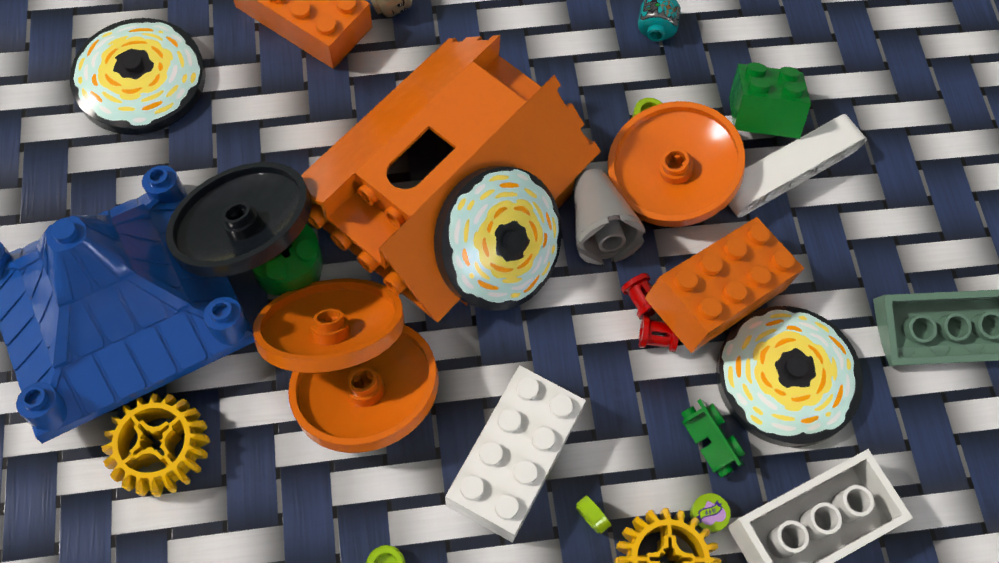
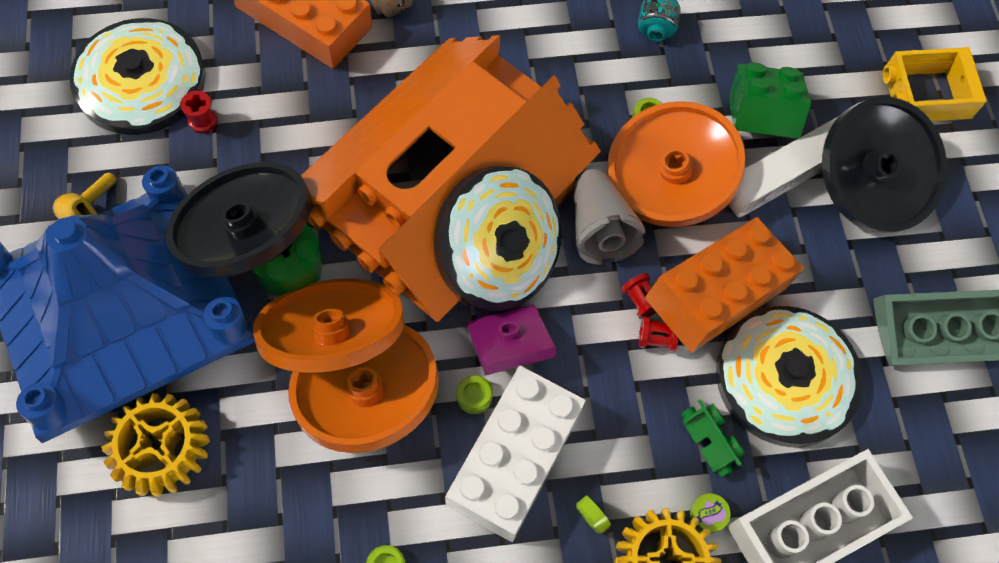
none -> yellow piece [53,173,116,219]
none -> red bush [180,90,218,134]
none -> lime tile [456,375,493,414]
none -> magenta plate [466,304,556,376]
none -> black dish [822,97,947,233]
none -> yellow window [883,47,987,121]

